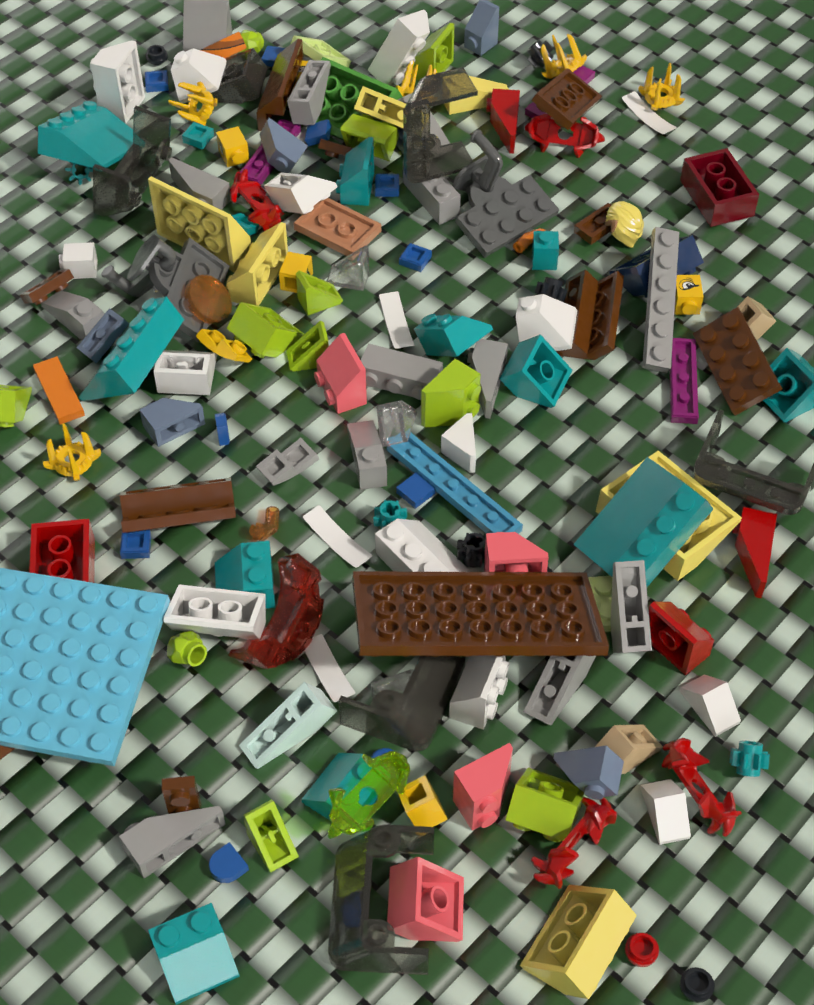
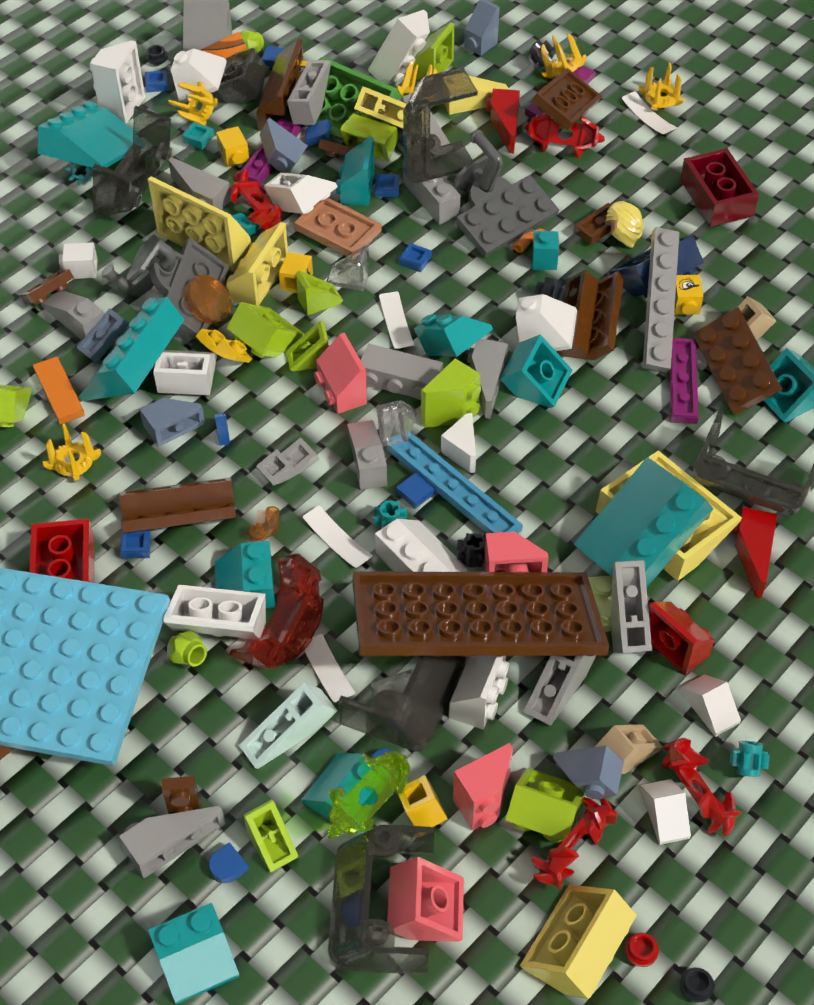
yellowish green plate [290,35,351,68] -> none

